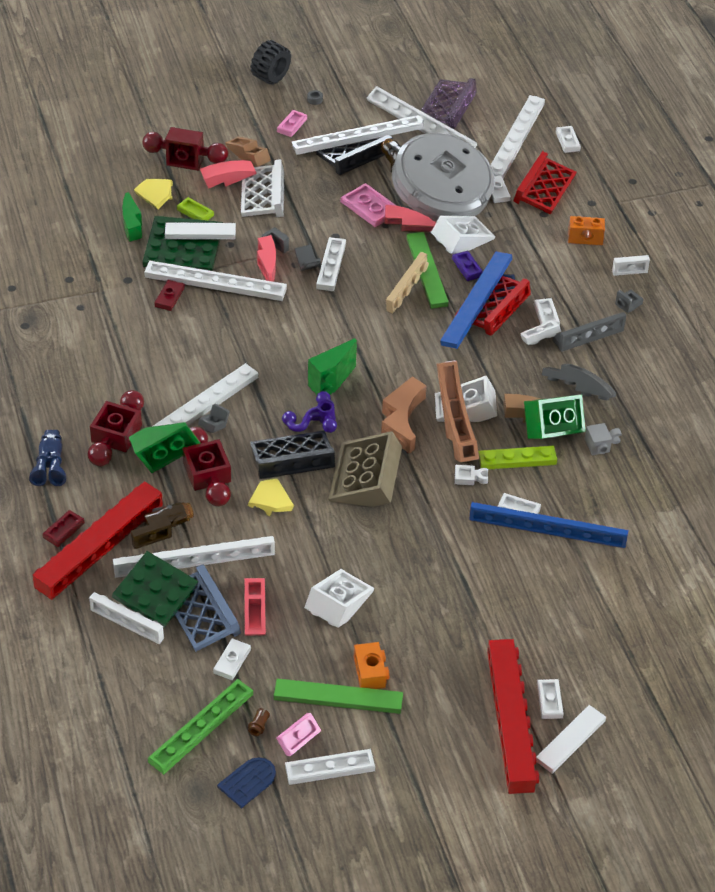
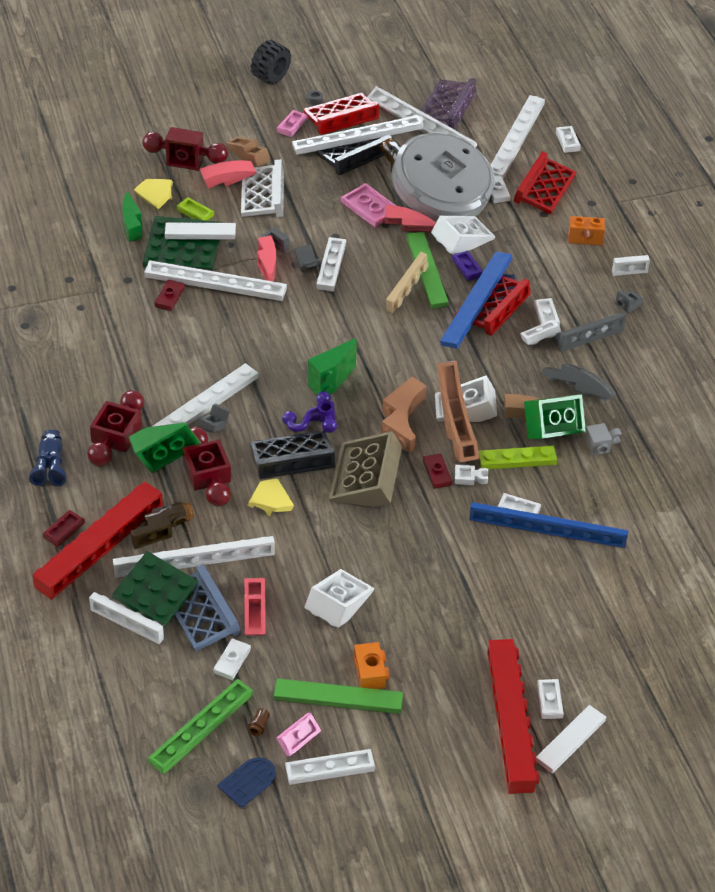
none -> red fence [304,93,379,135]
none -> dark red plate [423,453,452,489]

